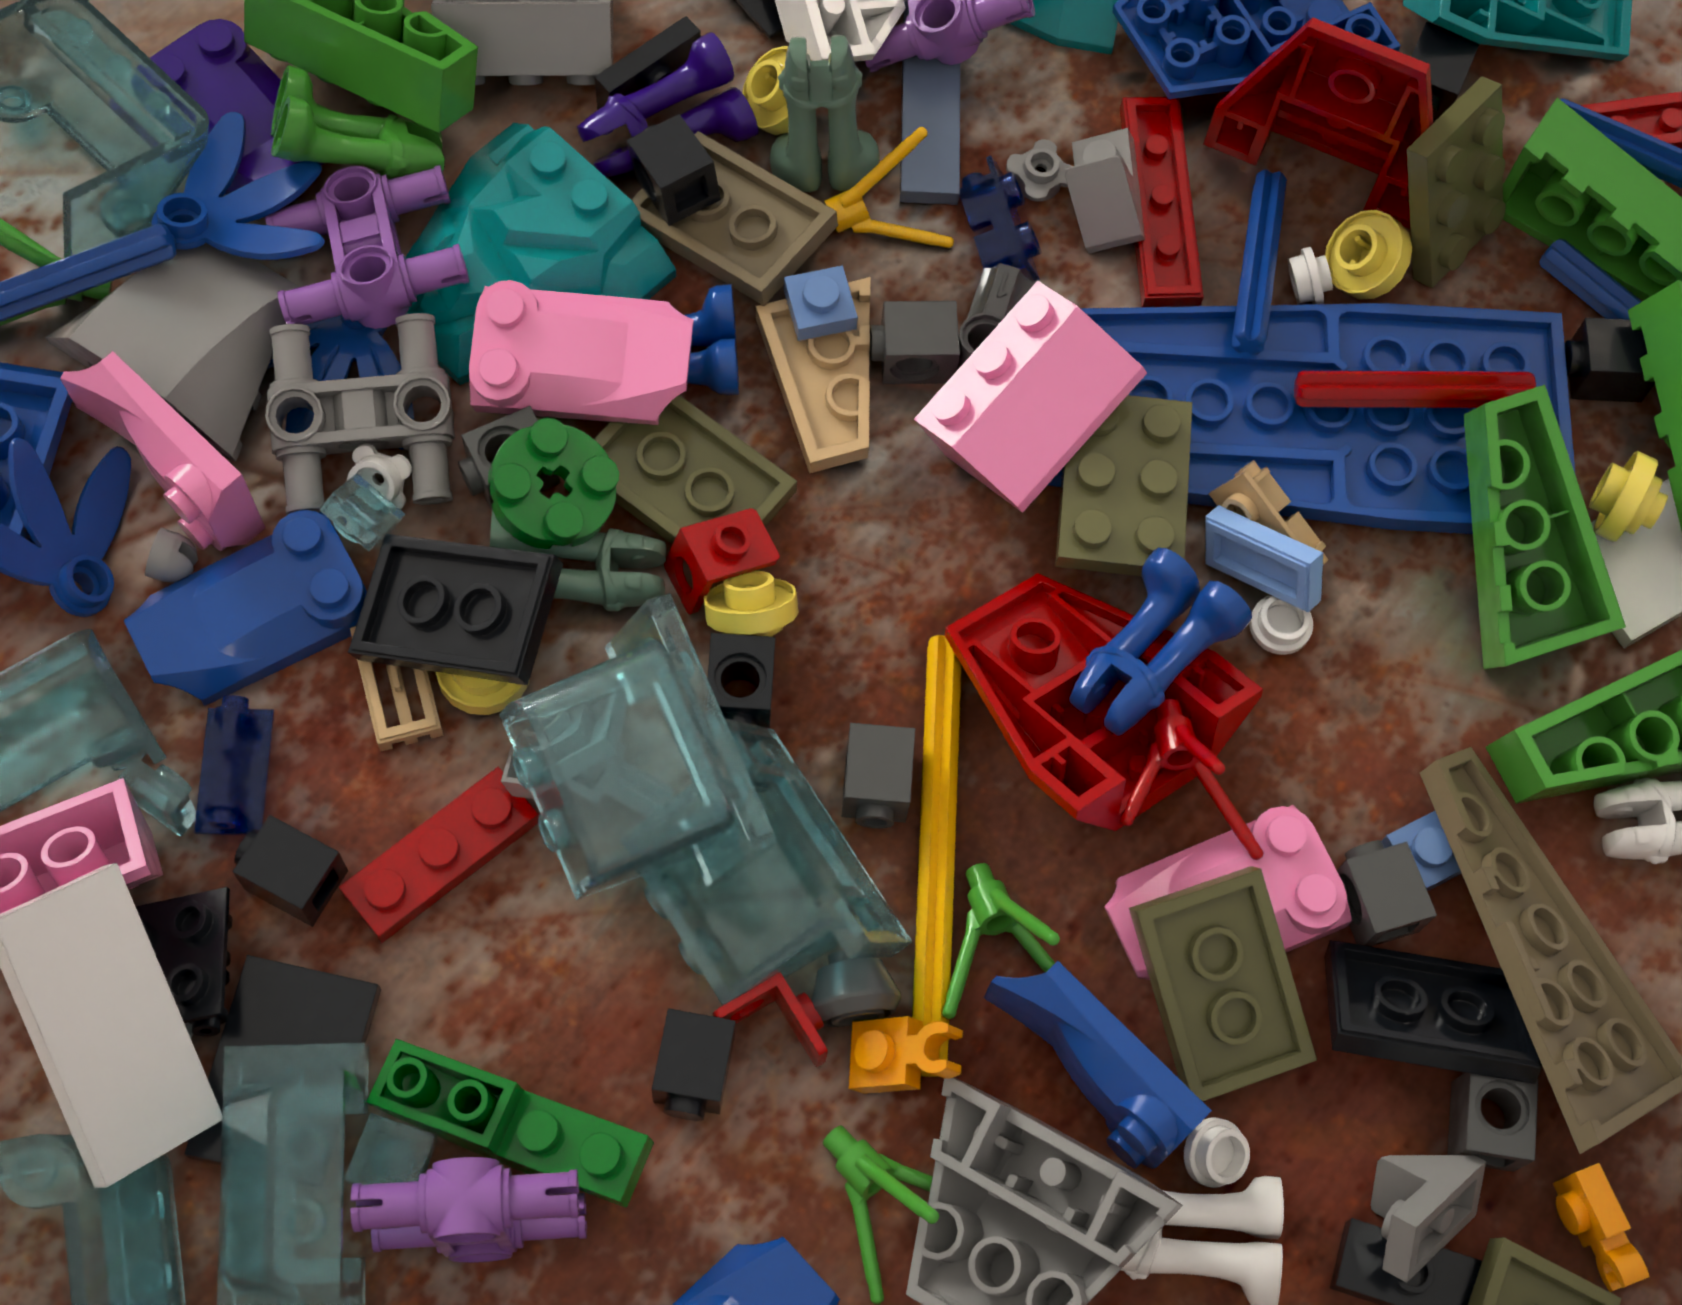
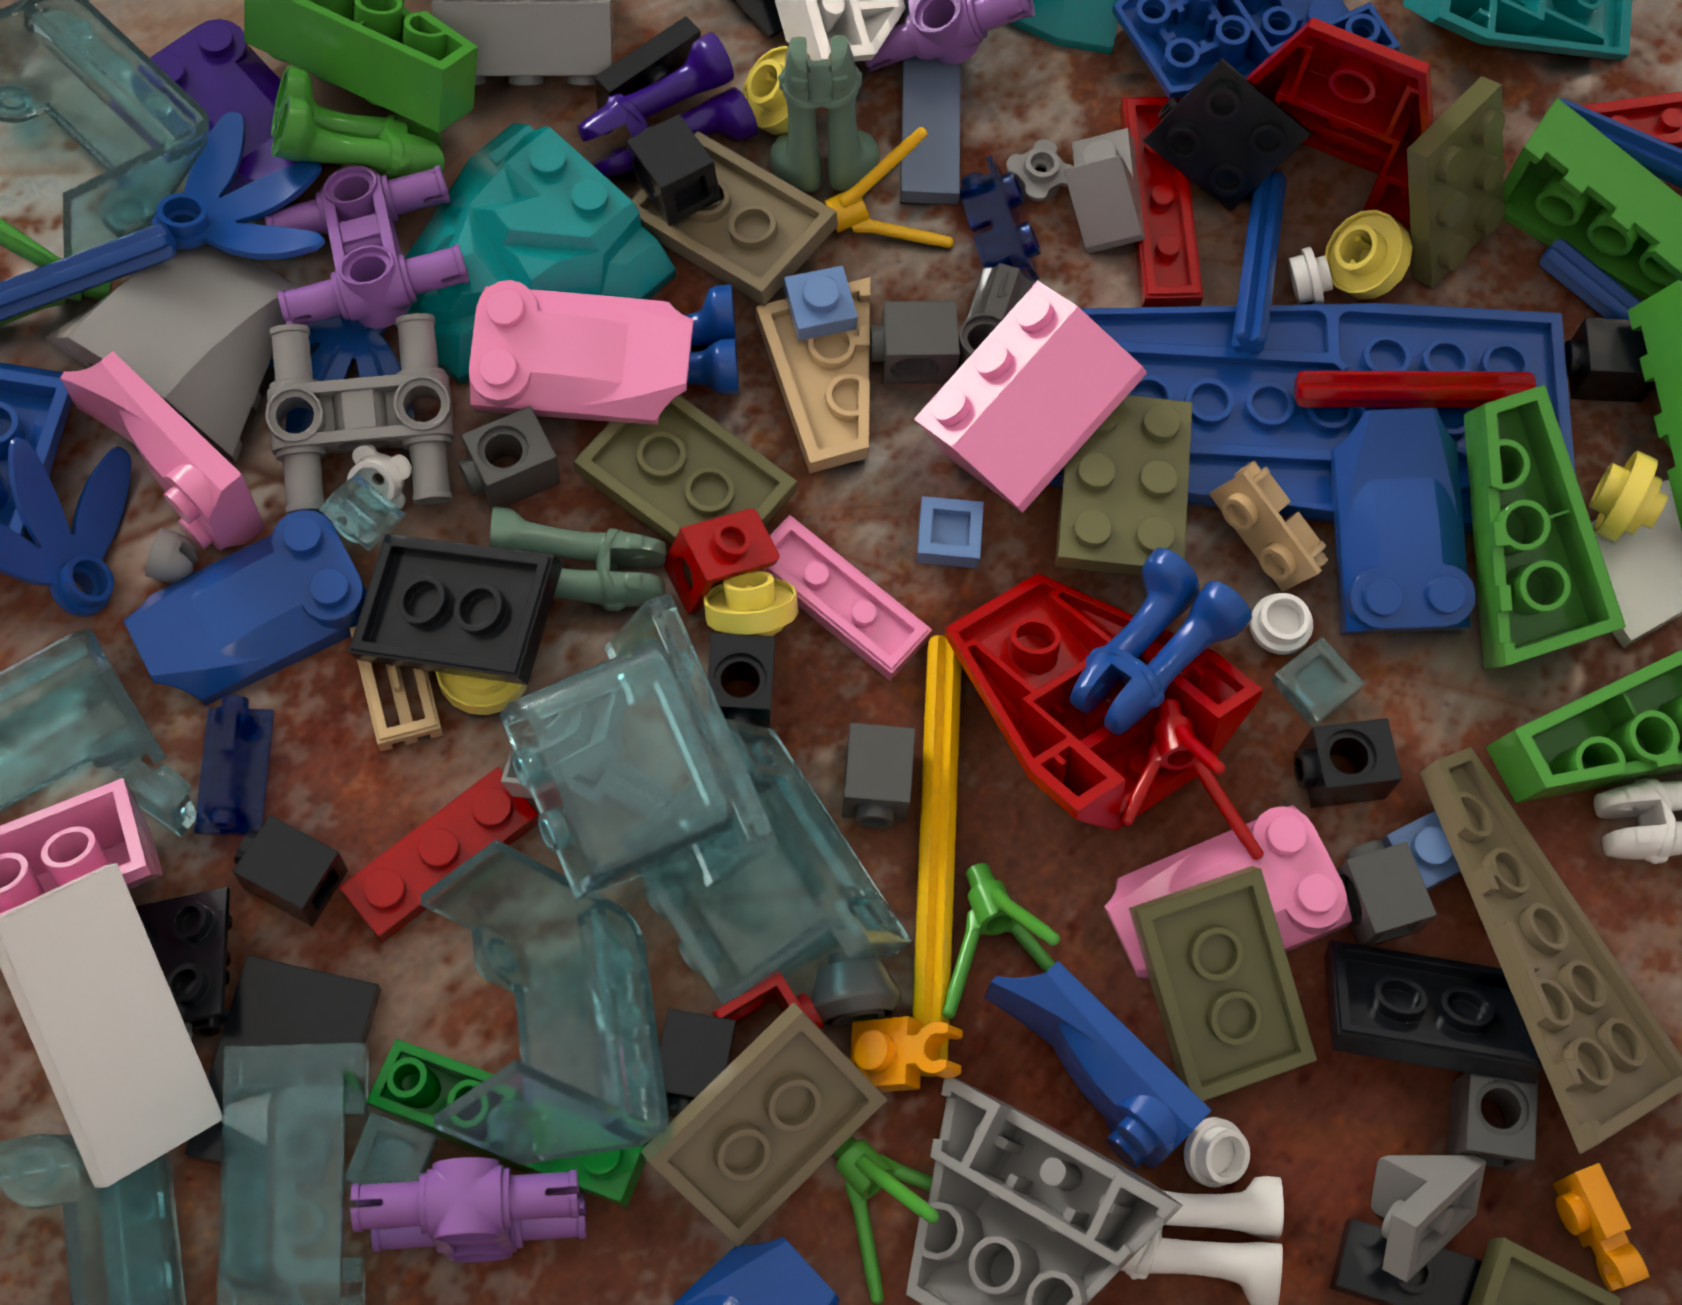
green plate [488,418,619,549] -> none
light blue tile [1205,505,1323,612] -> none
black brick [1411,22,1479,123] -> none
none -> clear light blue windscreen [420,839,669,1164]
none -> dark tan plate [641,1002,888,1247]
none -> bright pink tile [756,515,932,682]
none -> medium blue plate [916,496,984,568]
none -> black hinge [1143,58,1311,212]
none -> clear light blue plate [1271,637,1365,727]
none -> black brick [1293,718,1402,808]
none -> blue slope [1330,408,1476,634]

